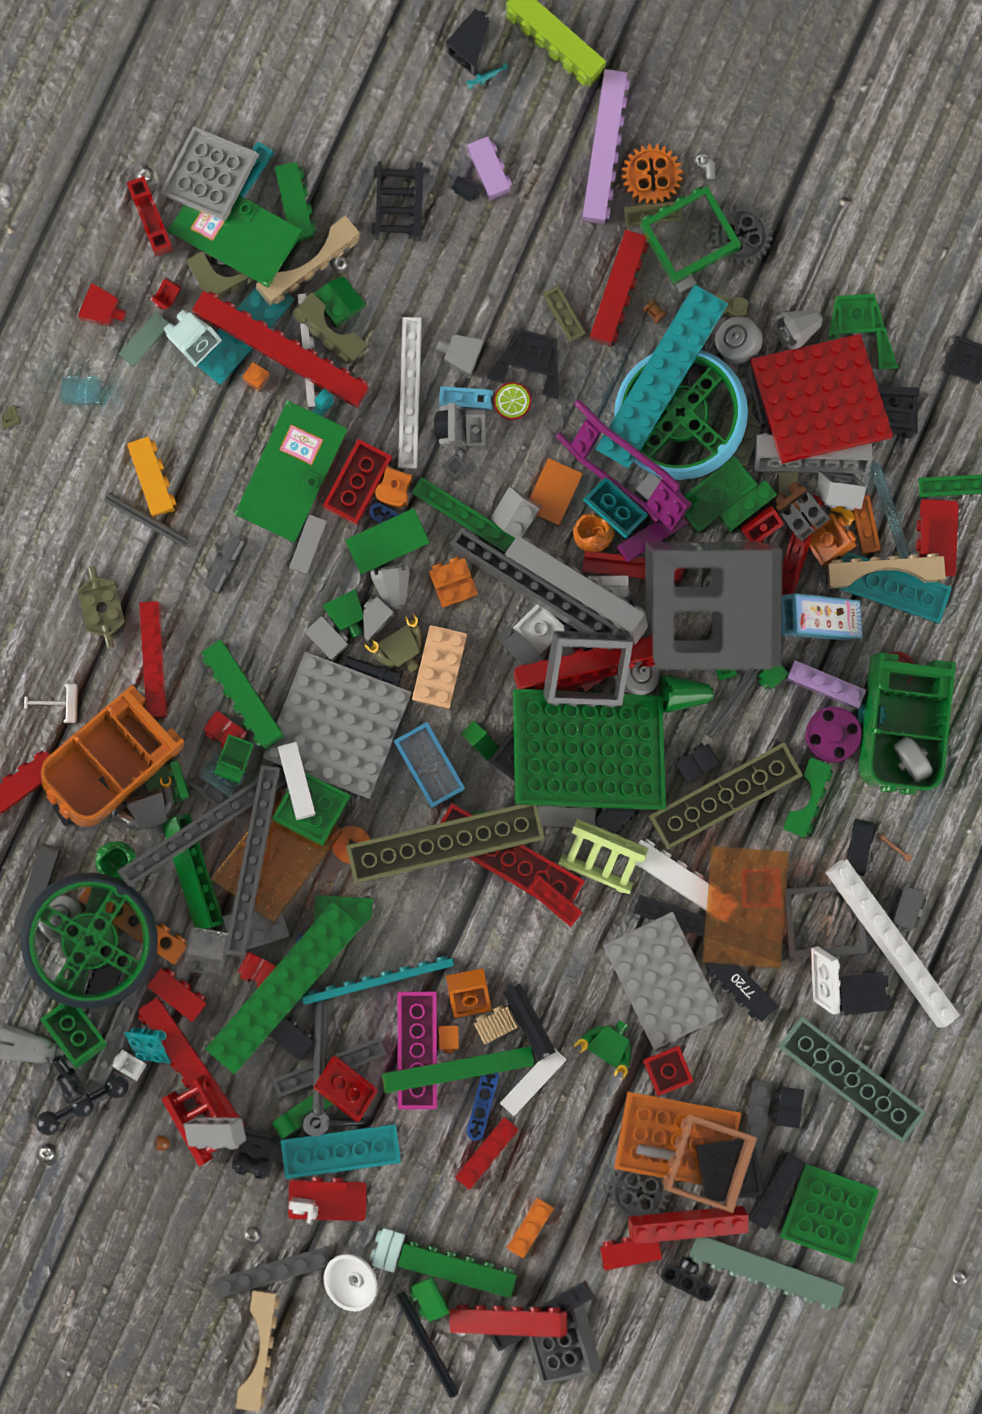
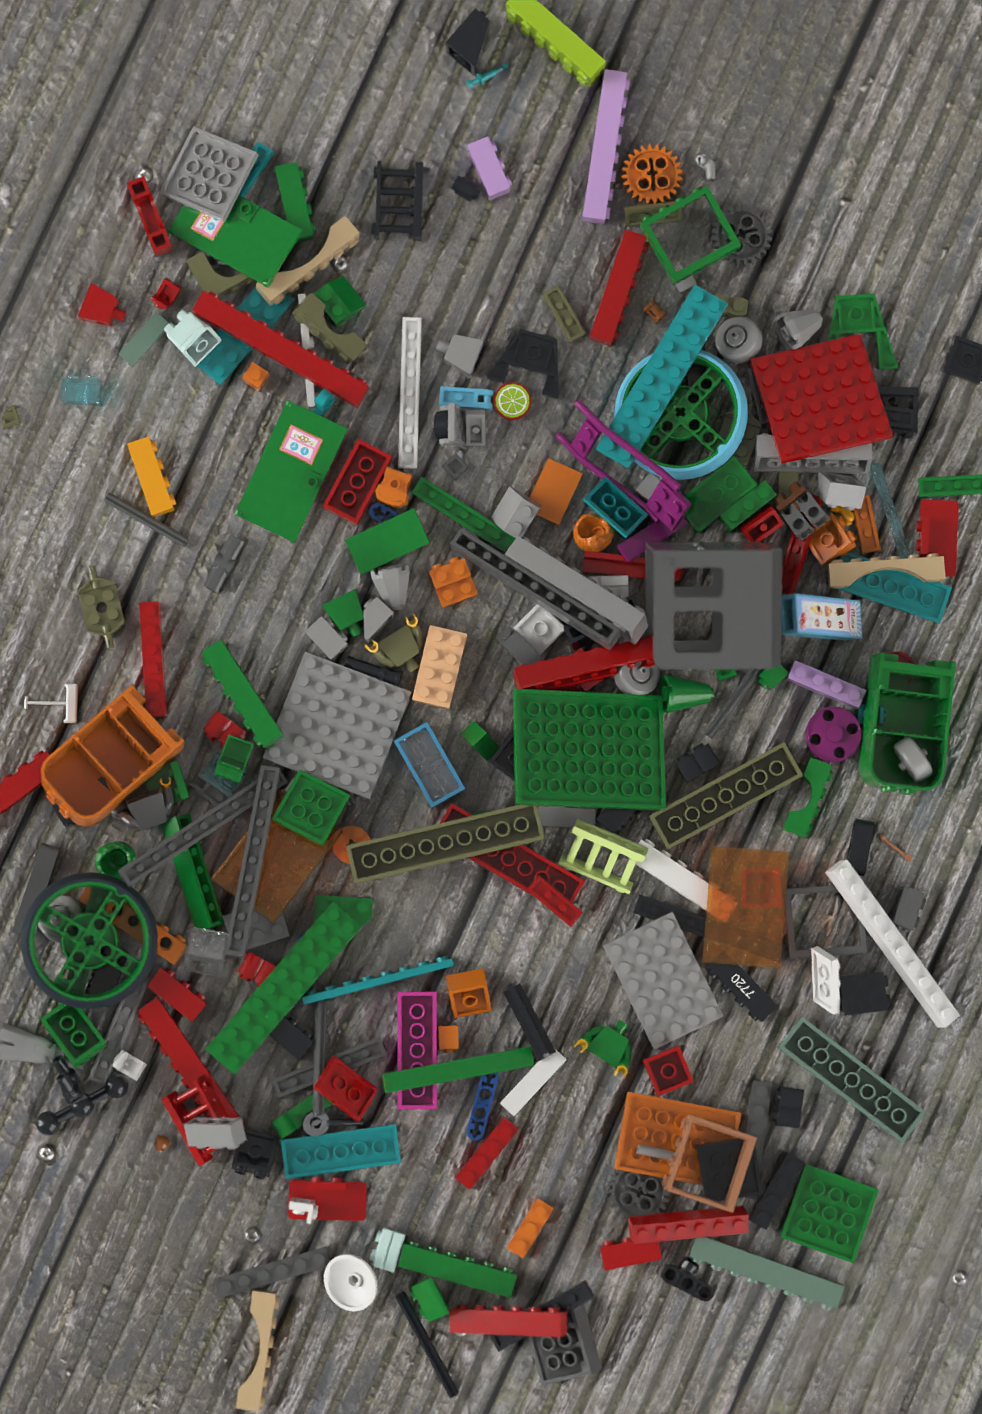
teal hinge [124,1027,170,1063] -> none
white tile [278,742,315,820] -> none
light grey tile [289,514,327,575] -> none
tan brick [474,1005,519,1045] -> none
dark grey window [543,631,633,707] -> none

